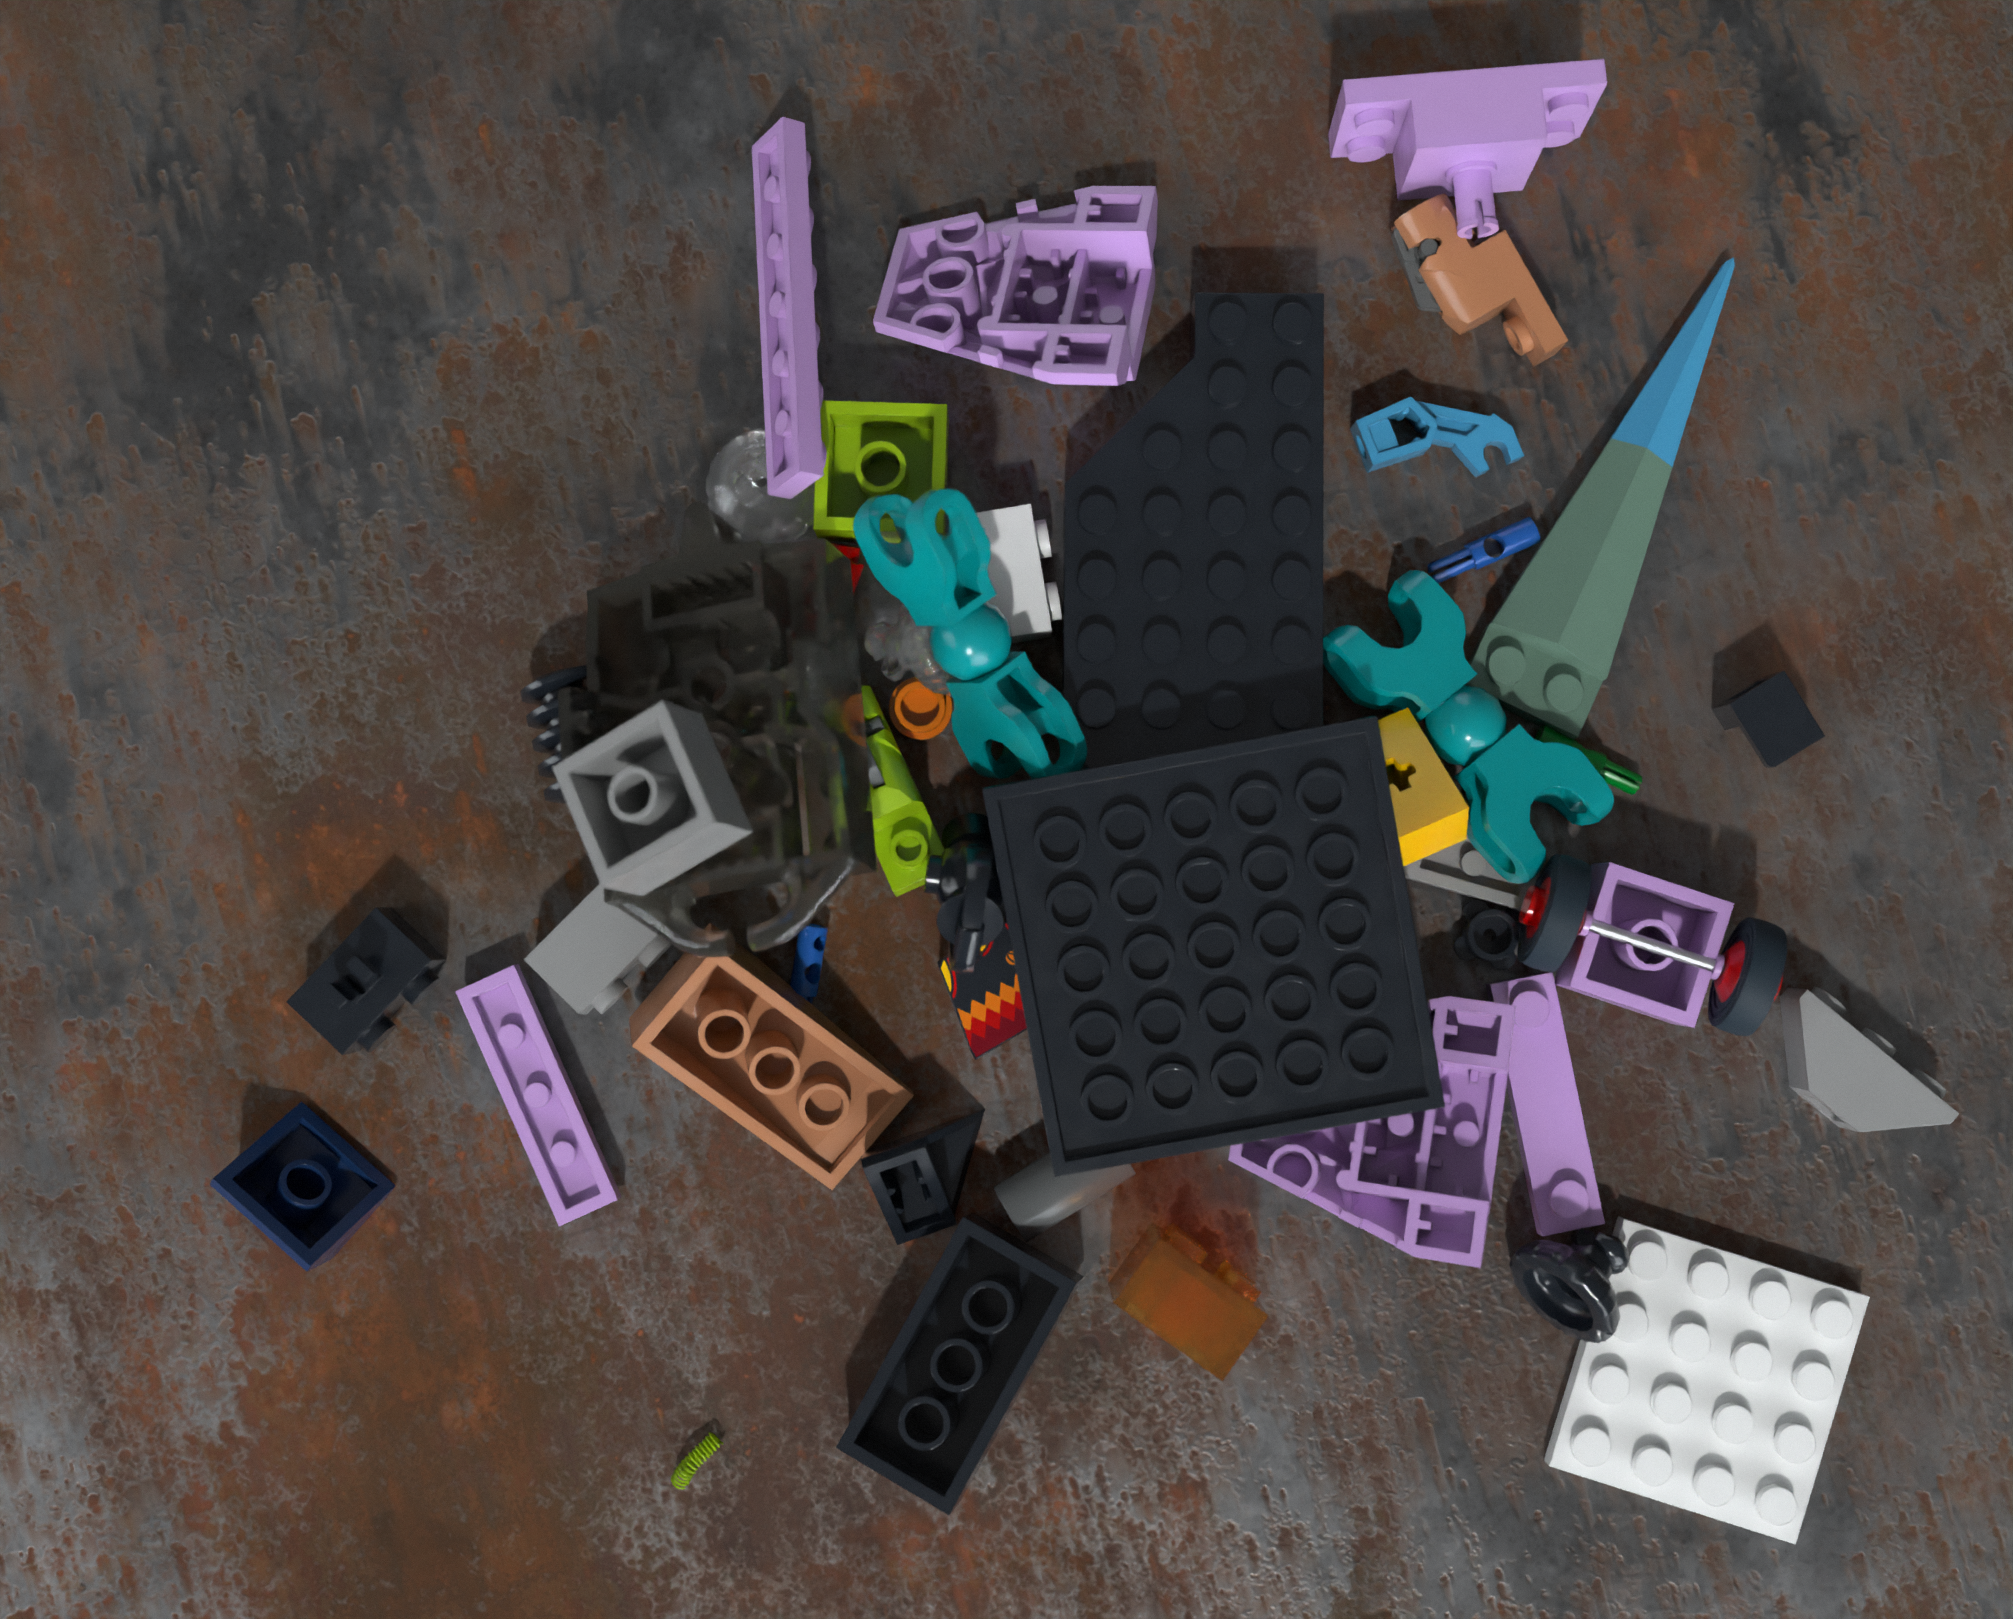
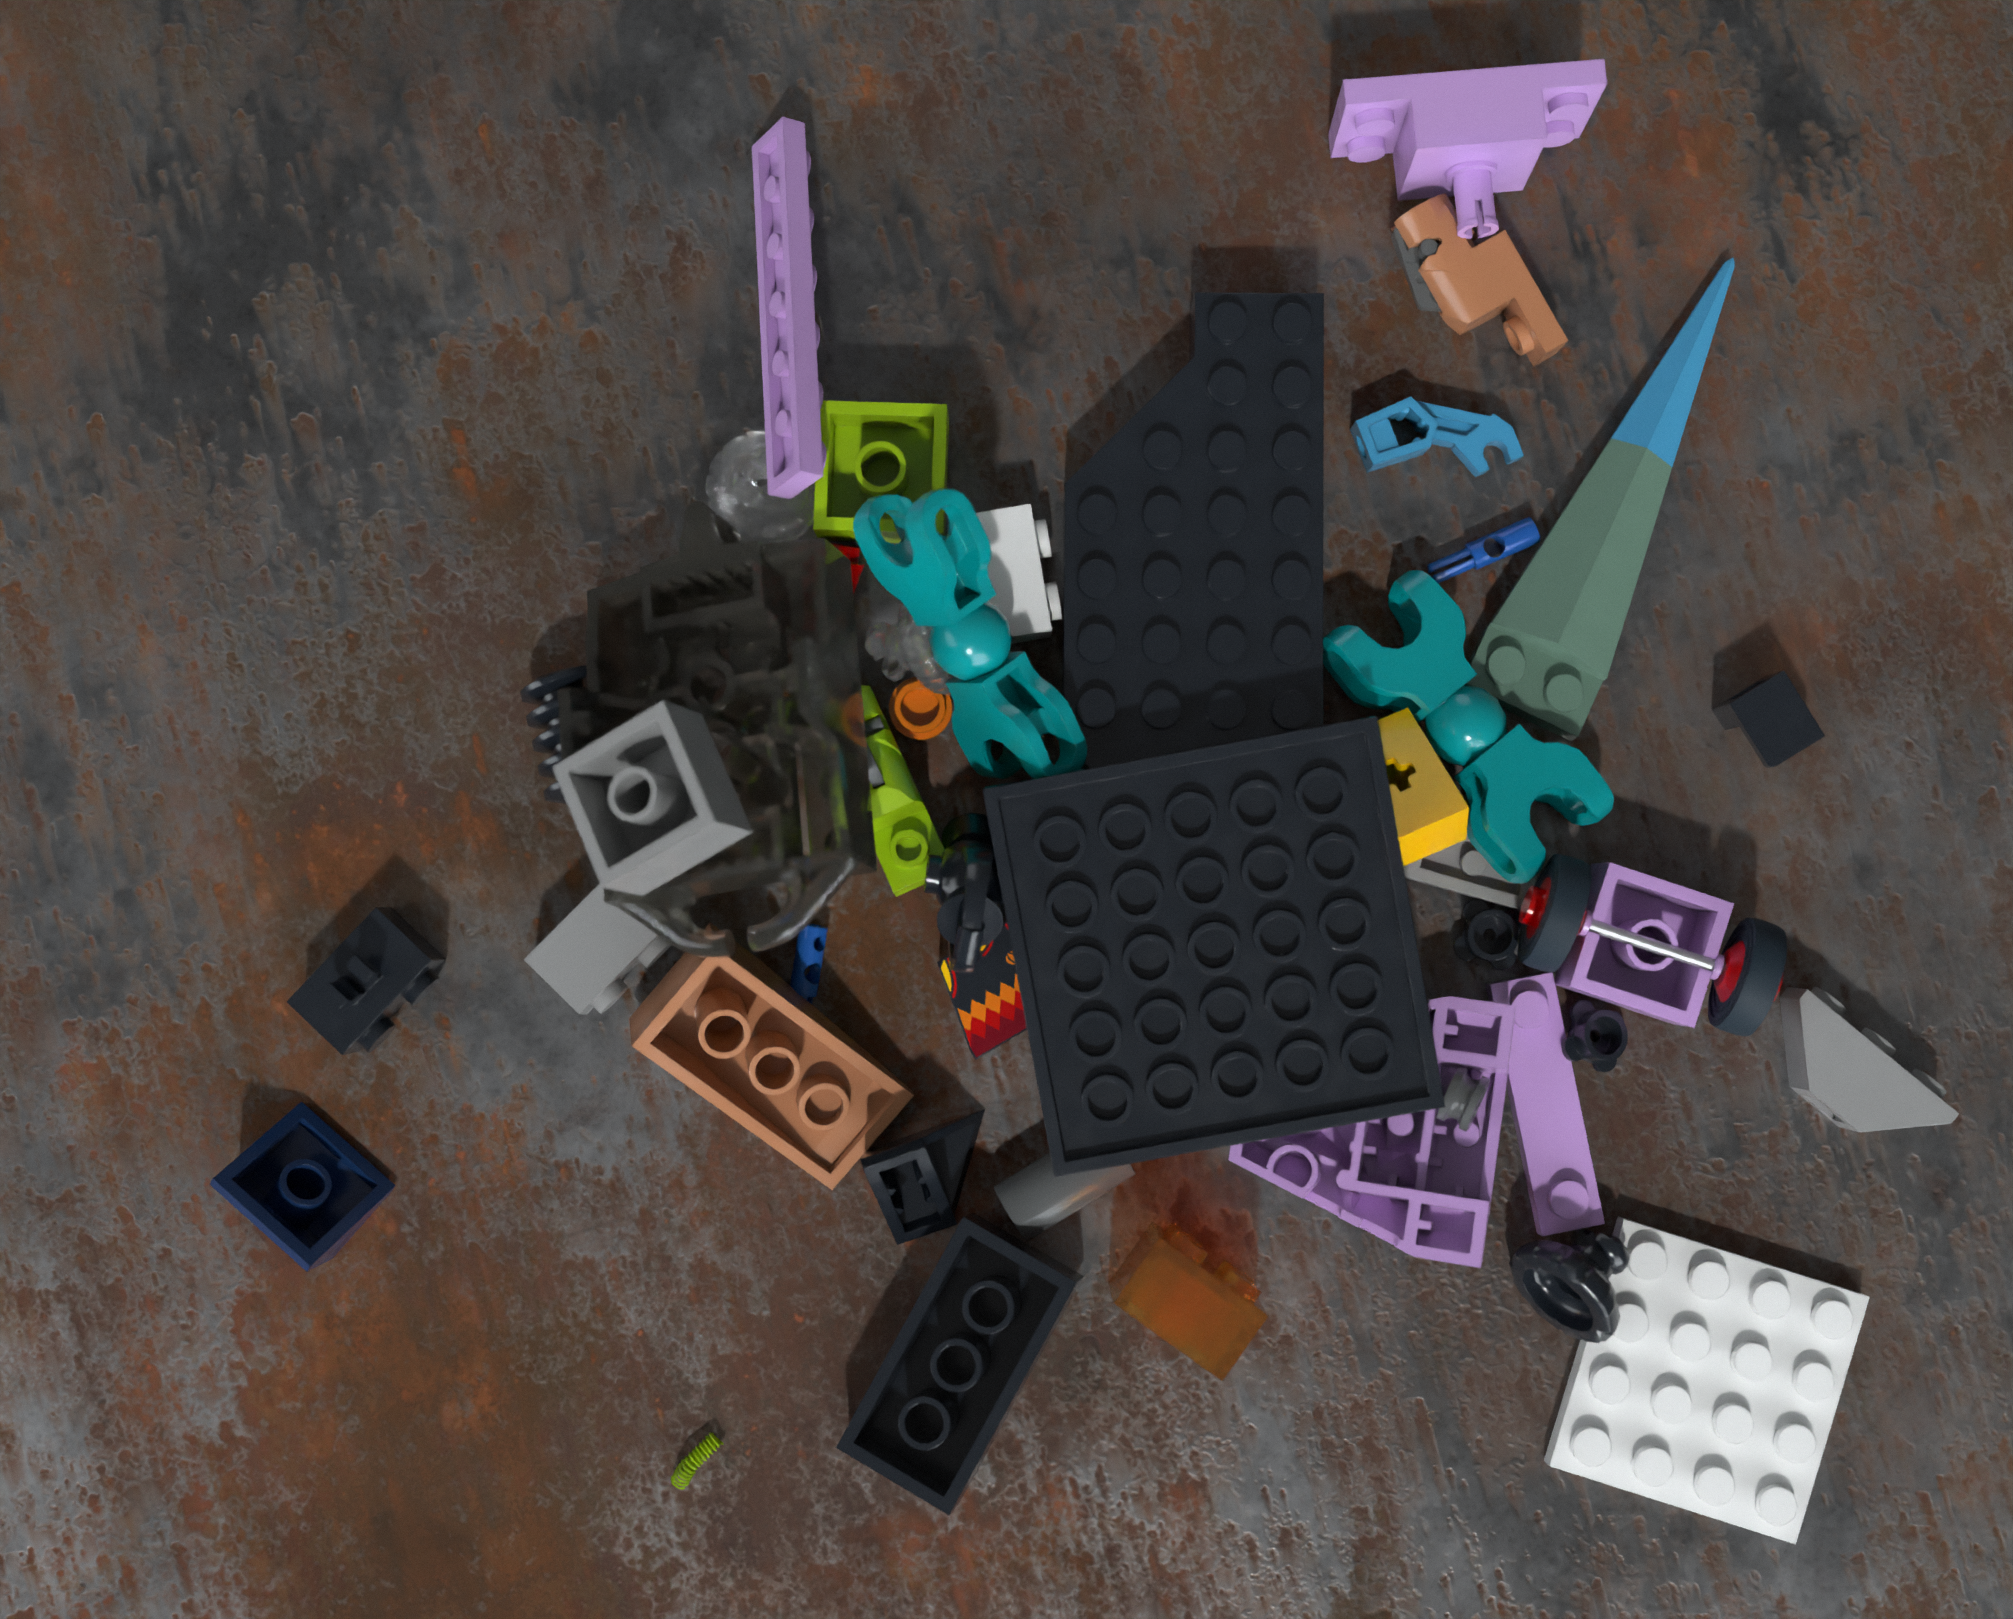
lavender plate [455,964,622,1226] -> none
lavender wedge [873,186,1158,386] -> none
green pin [1533,725,1642,795] -> none
none -> dark grey bush [1436,1065,1490,1132]
none -> black plate [1561,1000,1628,1072]

